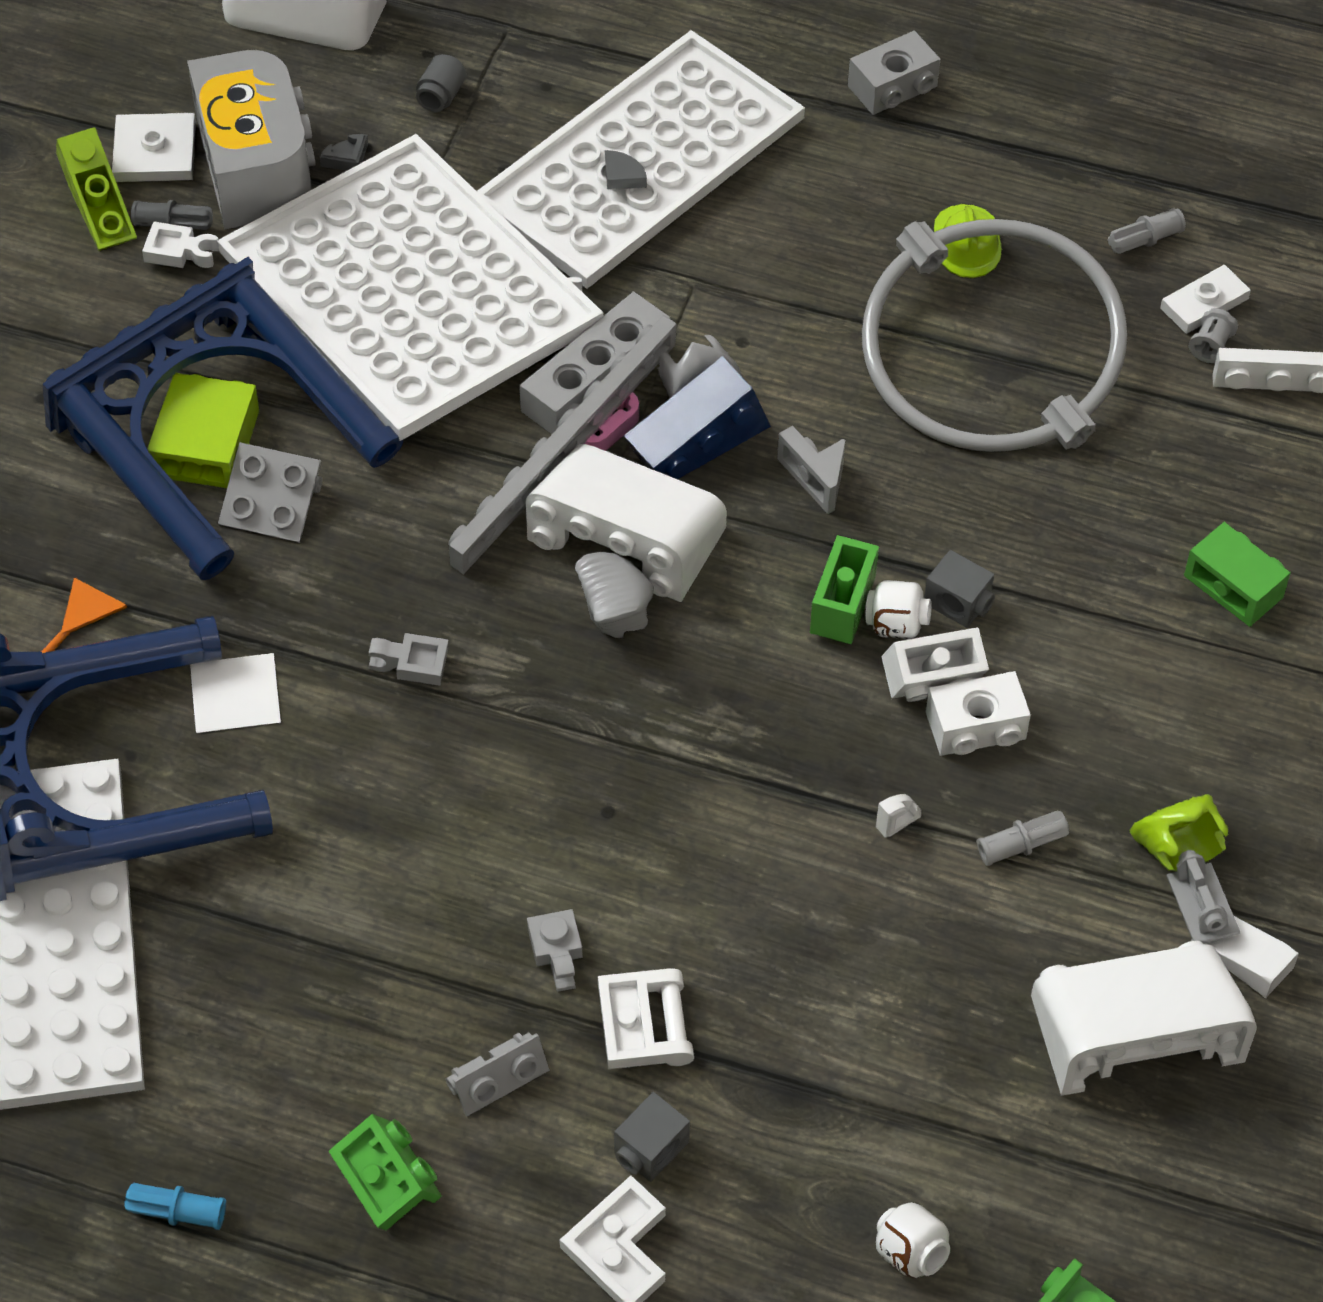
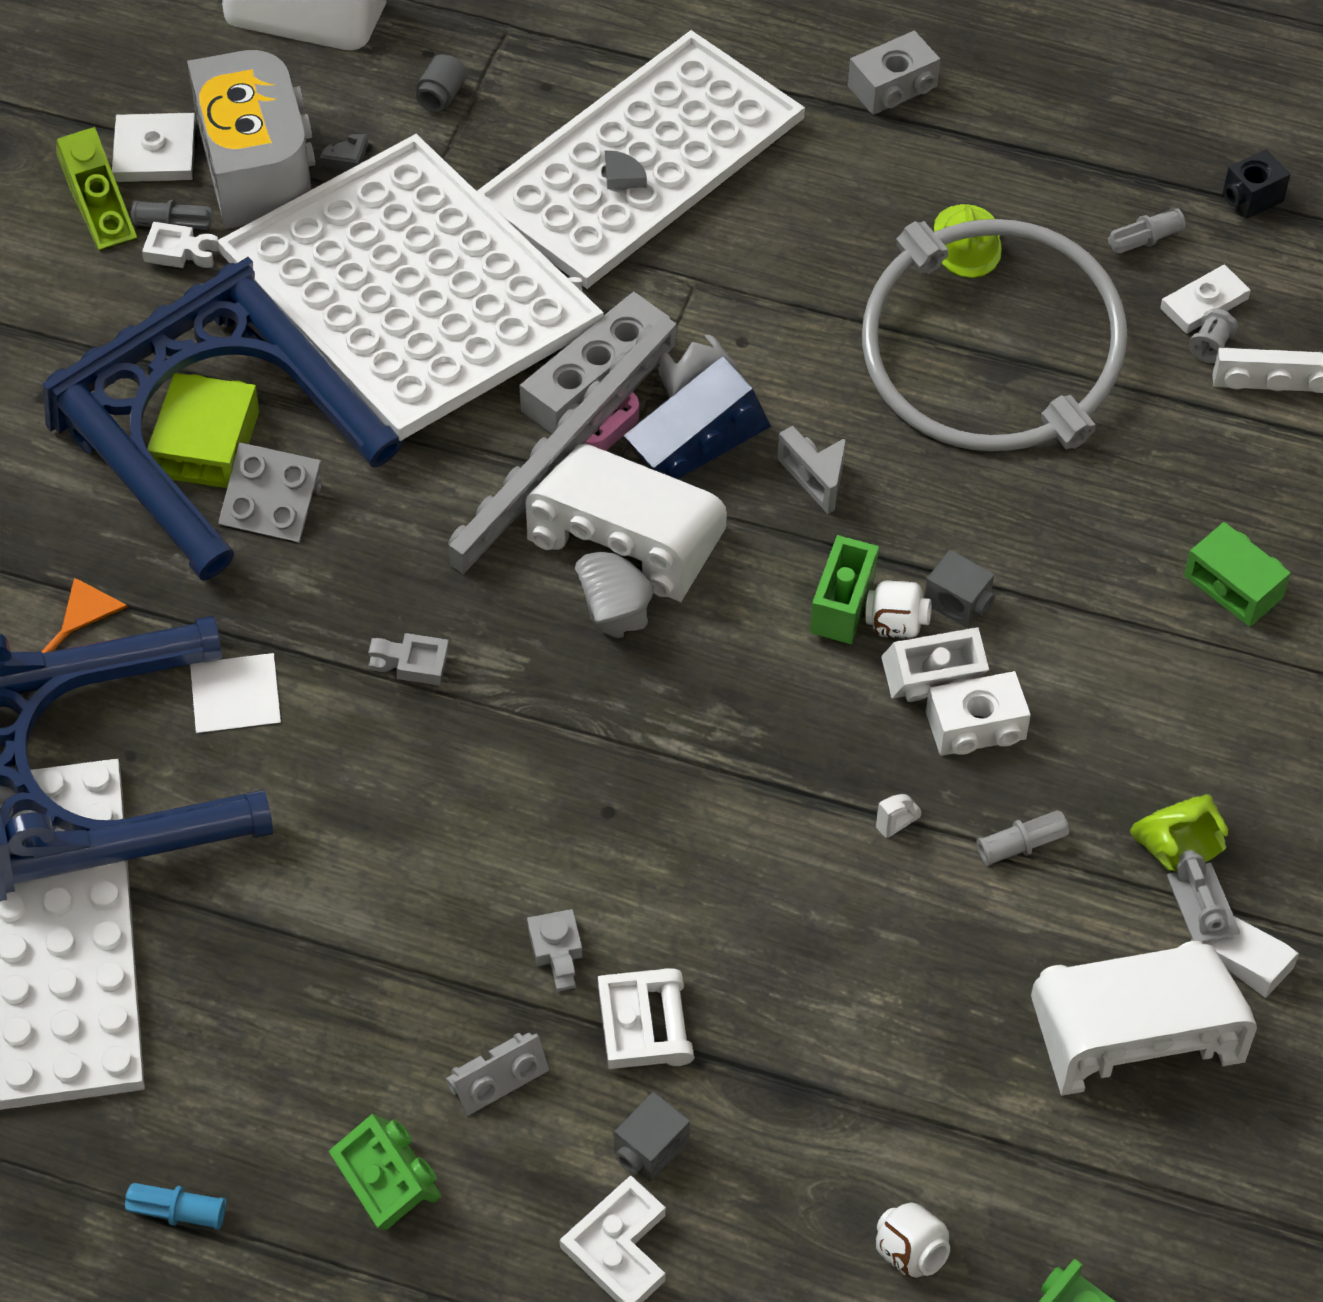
none -> black brick [1222,149,1291,219]

